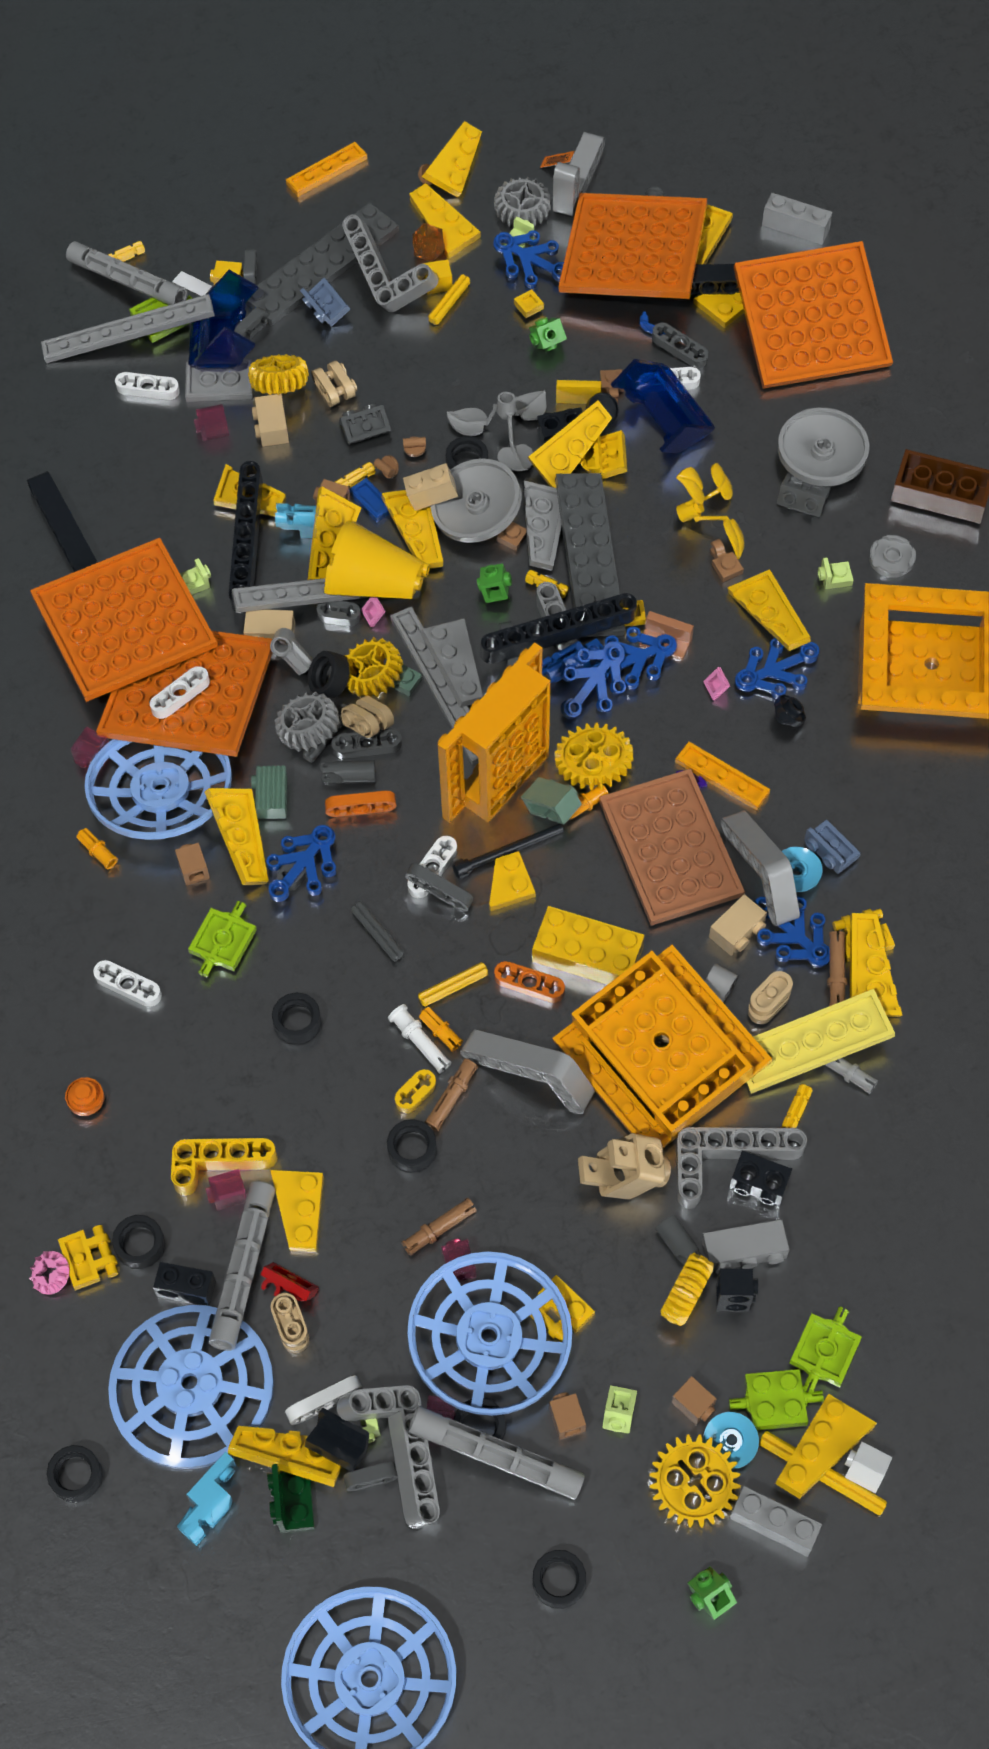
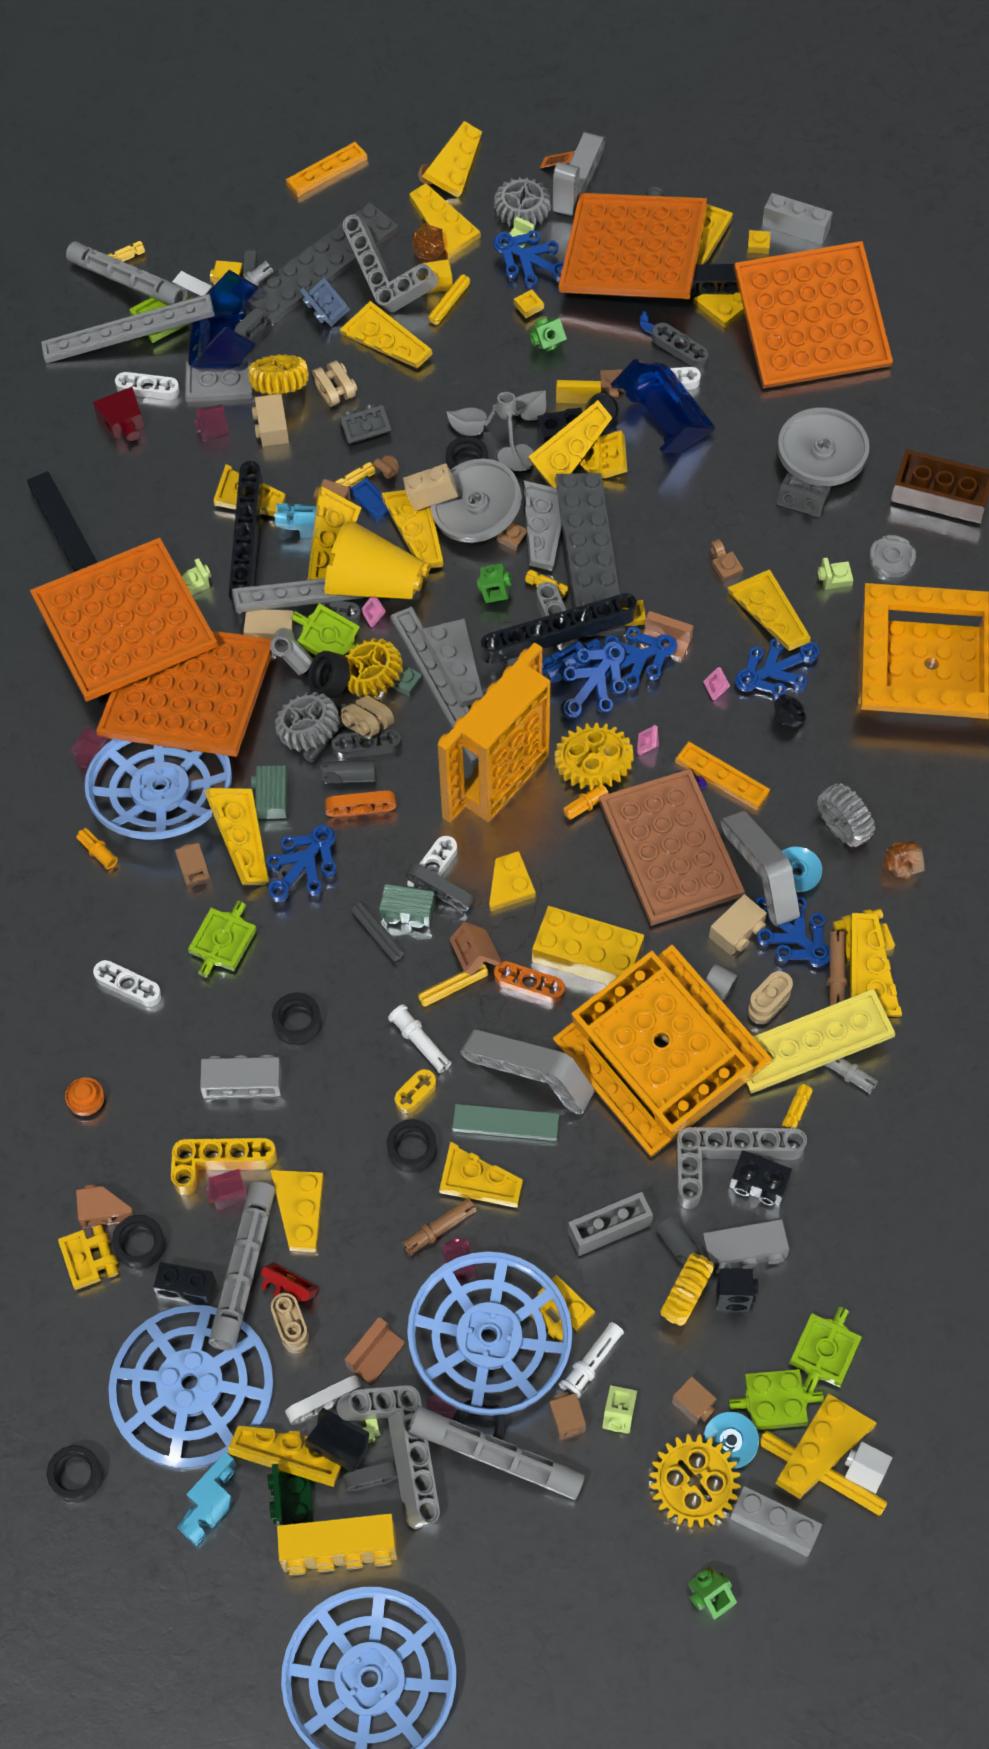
bright pink gear [29,1251,69,1295] -> none
white beam [150,666,210,719] -> none
medium nougat plate [403,437,426,457] -> none
light orange axle [419,1007,463,1052] -> none
medium nougat pin [425,1058,478,1132] -> none
black piece [452,823,564,880] -> none
sand green piece [521,777,582,825] -> none
black tyre [532,1550,586,1609] -> none
tan piece [578,1133,671,1200] -> none
yellow plant [676,463,744,559] -> none
sand blue bracket [804,820,861,874] -> none
none -> nougat slope [76,1185,134,1229]
none -> dark red torso [93,386,144,441]
none -> light grey brick [200,1055,281,1098]
none -> light grey pin [231,261,274,298]
none -> yellow brick [277,1514,397,1576]
none -> lime plate [291,603,360,655]
none -> yellow wing [340,301,433,369]
none -> nougat panel [345,1317,405,1385]
none -> sand green brick [379,883,435,928]
none -> yellow wing [440,1142,523,1208]
none -> nougat panel [449,921,502,975]
none -> sand green tile [453,1104,559,1141]
none -> white pin [559,1322,624,1399]
none -> light grey brick [568,1192,653,1256]
none -> bright pink slope [637,725,659,755]
none -> yellow plate [747,230,771,254]
none -> light grey gear [817,783,875,847]
none -> clear orange brick [883,841,925,879]

